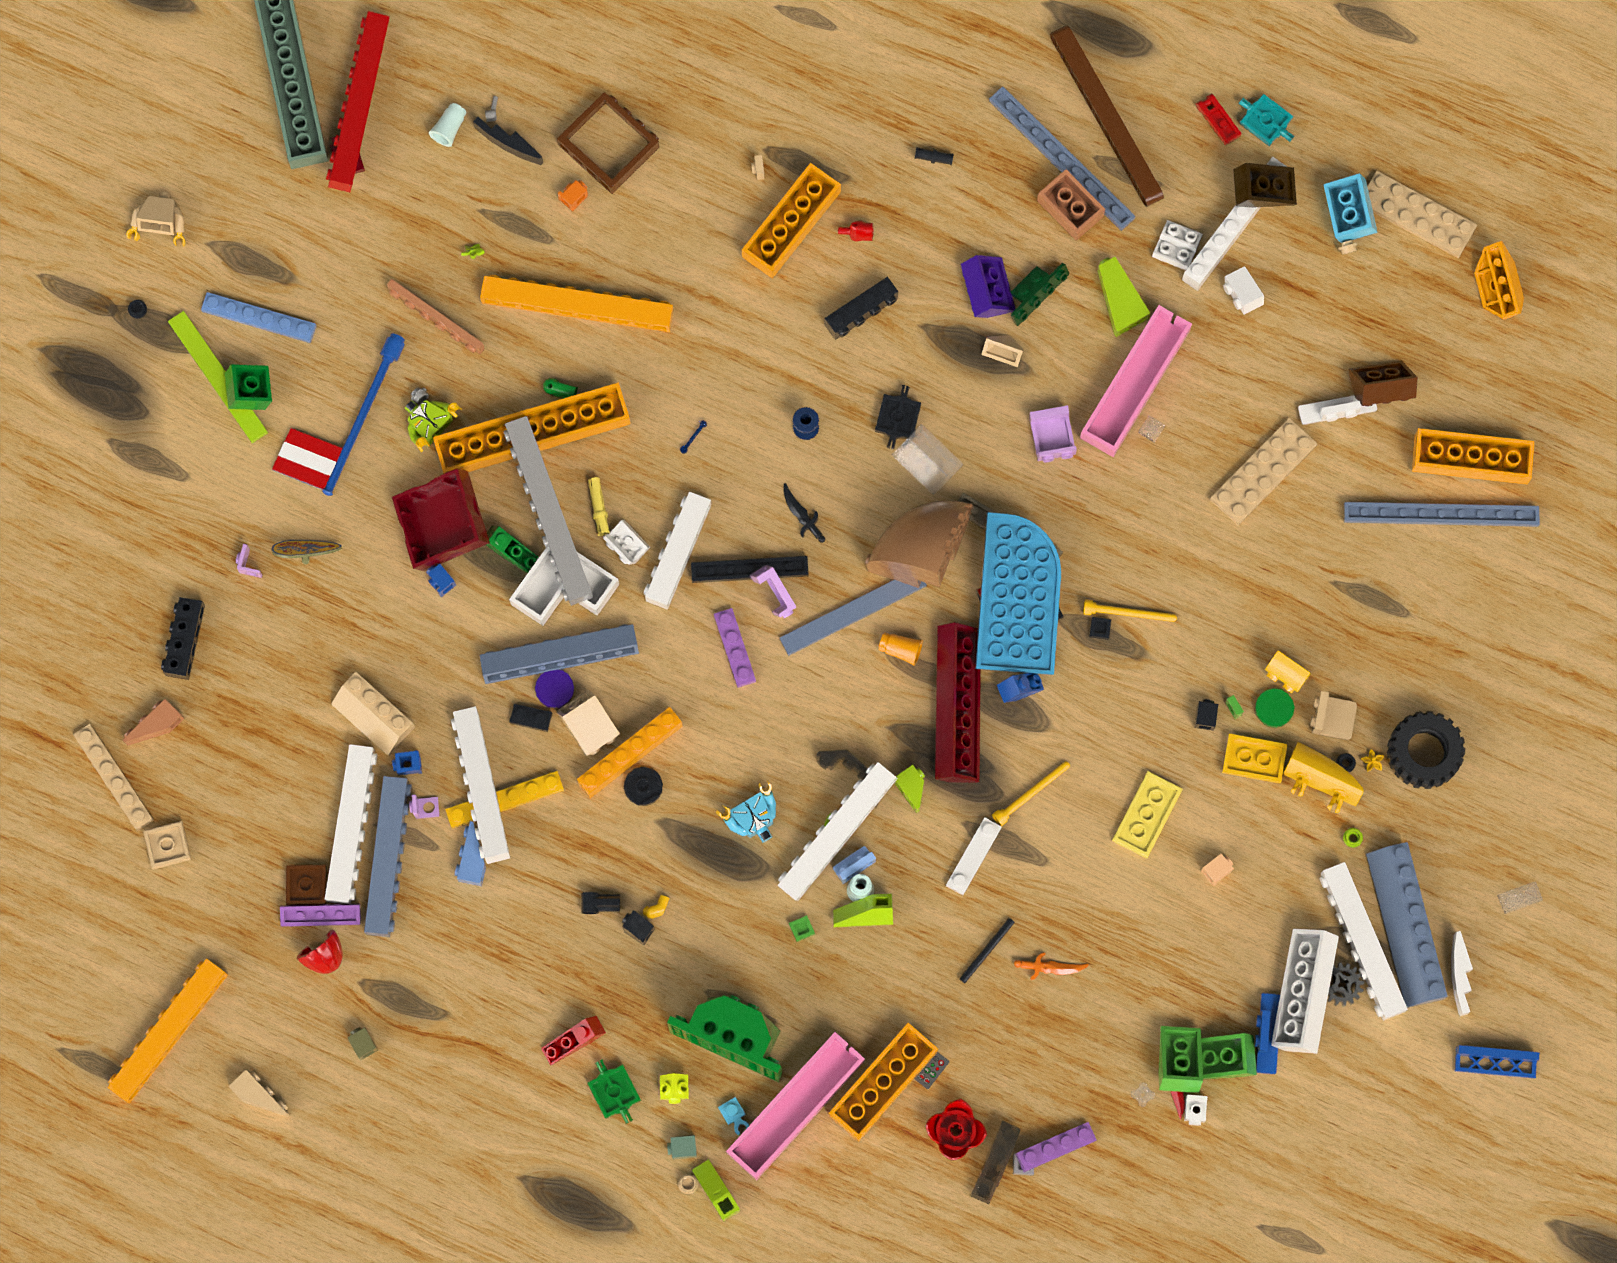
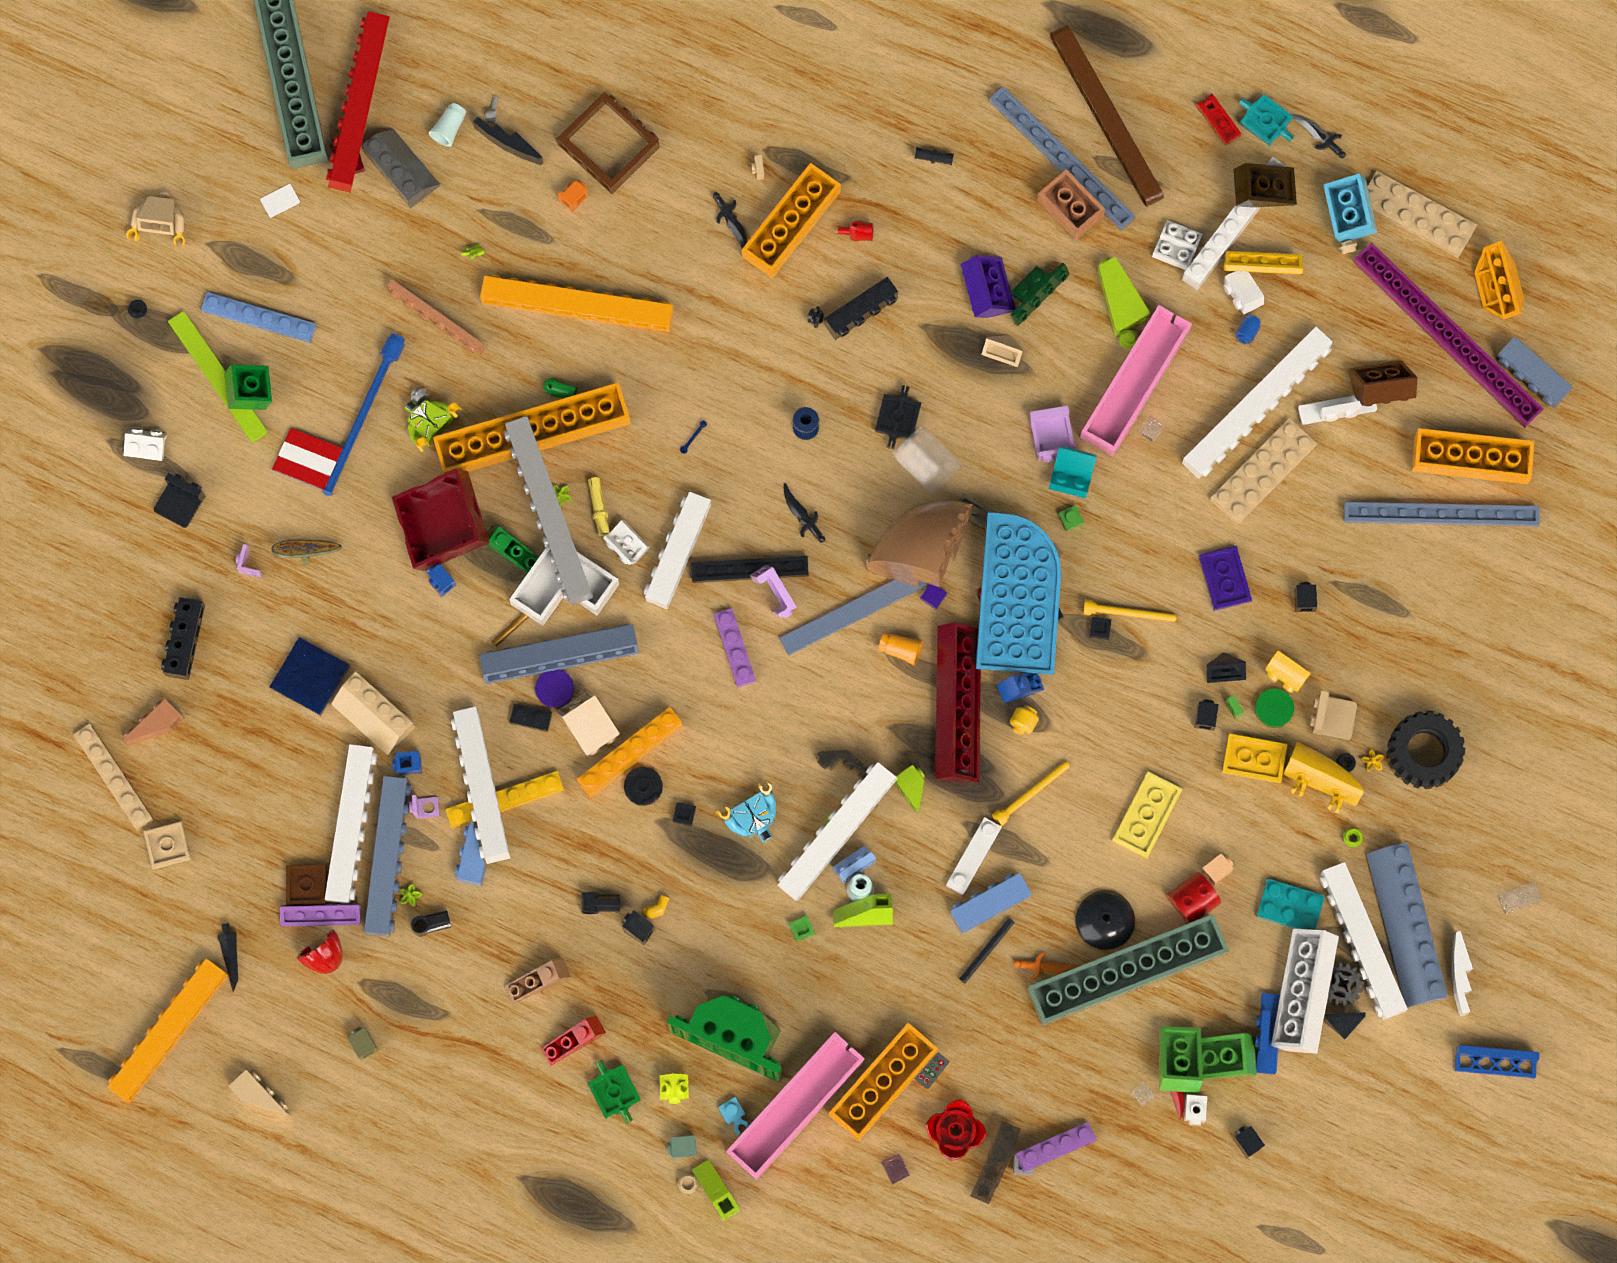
none -> white bracket [124,427,167,461]
none -> black bracket [154,473,206,528]
none -> black bar [218,923,238,992]
none -> white sticker [260,184,300,218]
none -> clear blue plate [269,637,350,716]
none -> dark grey slope [362,129,440,208]
none -> lime plant [399,884,423,907]
none -> black piece [411,910,451,937]
none -> pearl gold bar [491,613,529,647]
none -> medium nougat slope [505,959,571,1004]
none -> lime plant [553,485,572,507]
none -> black plate [673,802,696,826]
none -> black piece [713,192,747,249]
none -> black plate [808,306,824,328]
none -> slope [881,1154,910,1184]
none -> dark purple tile [920,584,947,610]
none -> medium blue brick [950,873,1032,934]
none -> yellow head [1010,705,1039,735]
none -> sand green brick [1027,914,1229,1027]
none -> teal bracket [1048,446,1097,498]
none -> bright green plate [1058,506,1084,532]
none -> black dish [1075,891,1135,950]
none -> lime plate [1119,330,1138,349]
none -> red brick [1165,871,1221,924]
none -> white brick [1182,327,1333,479]
none -> dark purple tile [1199,545,1252,611]
none -> black slope [1206,653,1246,683]
none -> yellow fence [1224,251,1303,274]
none -> black brick [1233,1125,1265,1158]
none -> blue brick [1235,314,1261,344]
none -> teal plate [1256,879,1325,930]
none -> piece [1291,114,1346,159]
none -> black brick [1294,582,1317,612]
none -> black slope [1323,1012,1366,1040]
none -> magenta piece [1354,243,1543,428]
none -> sand blue brick [1497,337,1573,409]

